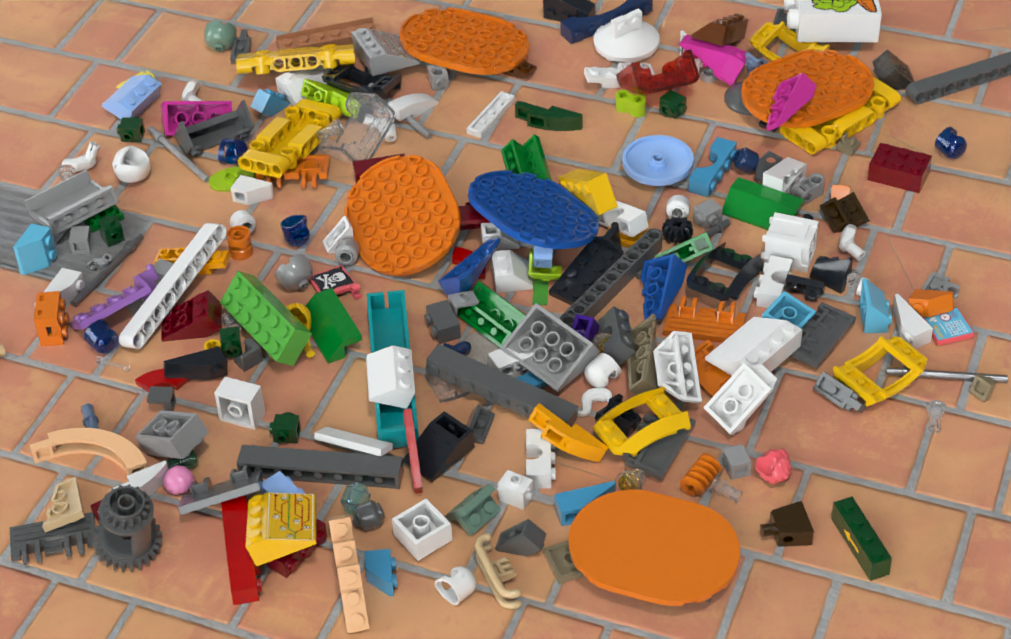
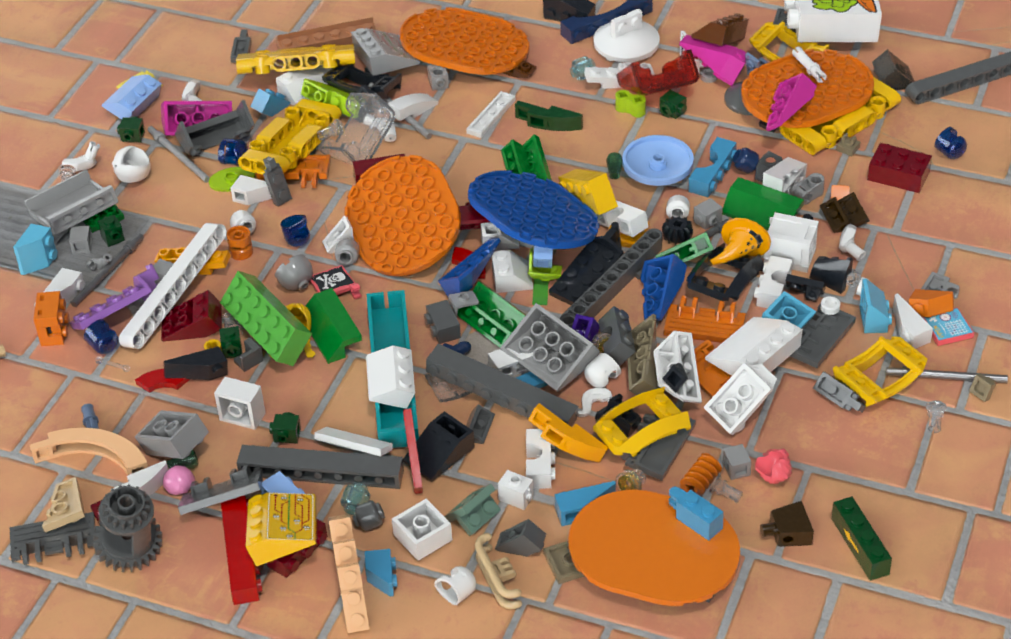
dark grey panel [147,386,176,411] -> none
sand green cylinder [204,21,237,52] -> none
none -> dark grey hinge [263,156,292,206]
none -> clear light blue head [570,56,596,81]
none -> clear green cone [606,152,622,179]
none -> black slope [662,363,688,393]
none -> dark azure hinge [669,486,724,541]
none -> light orange piece [710,218,771,265]
none -> white pin [792,47,827,83]
none -> white tile [820,296,840,315]

